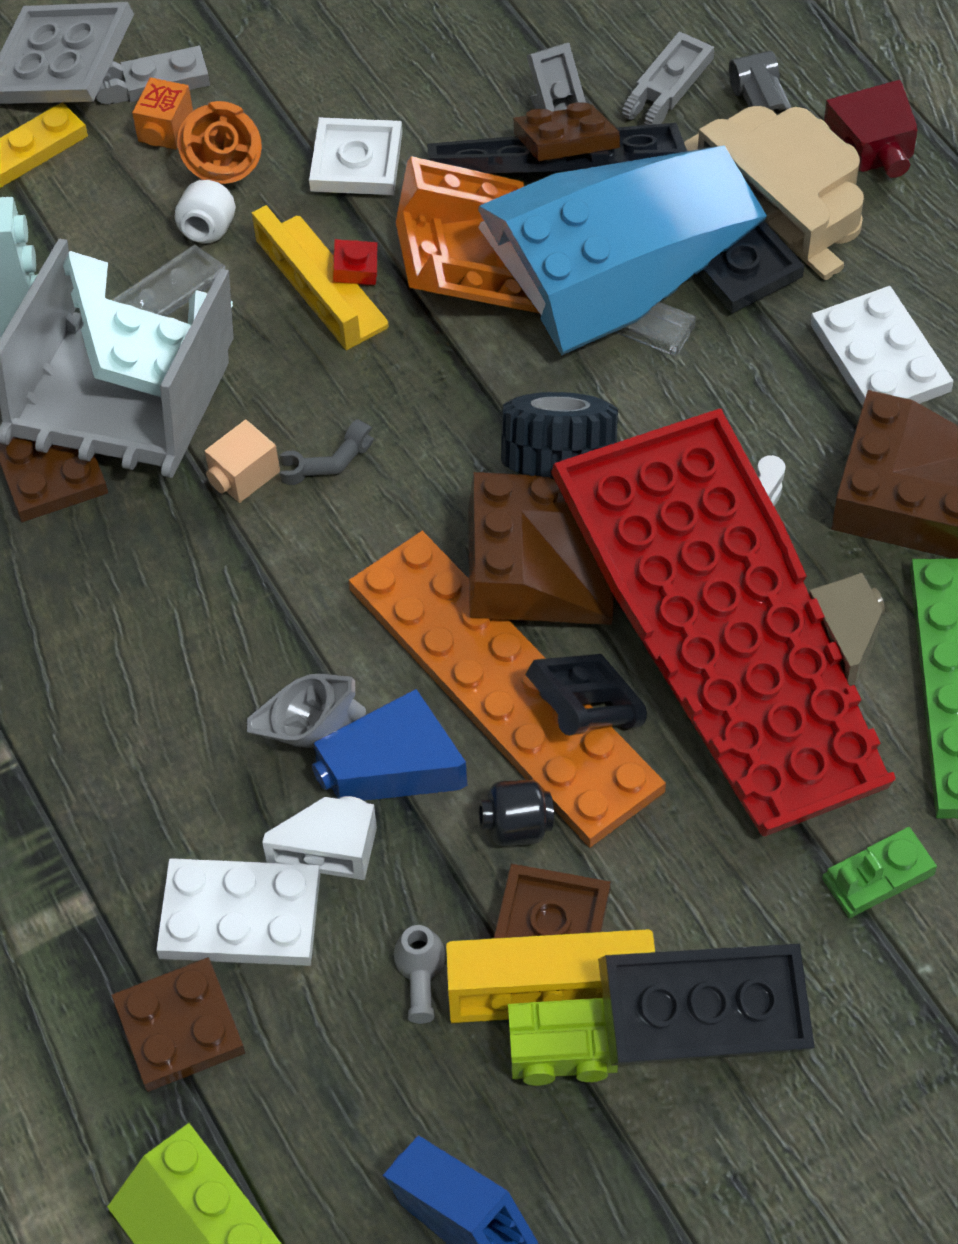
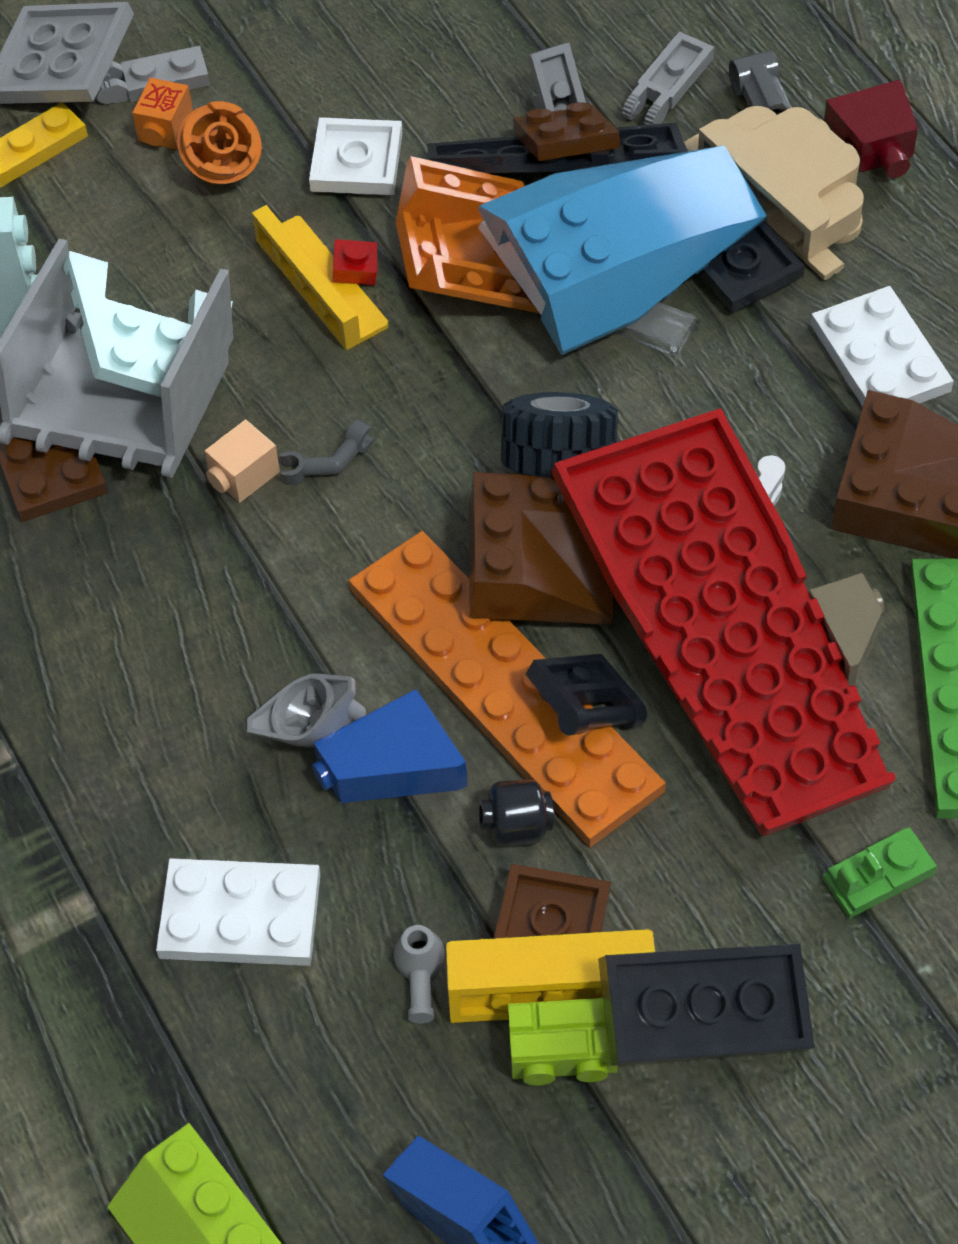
reddish brown plate [111,957,246,1092] -> none
clear tile [112,244,225,317] -> none
white head [174,180,236,244] -> none
white slope [262,796,377,880] -> none

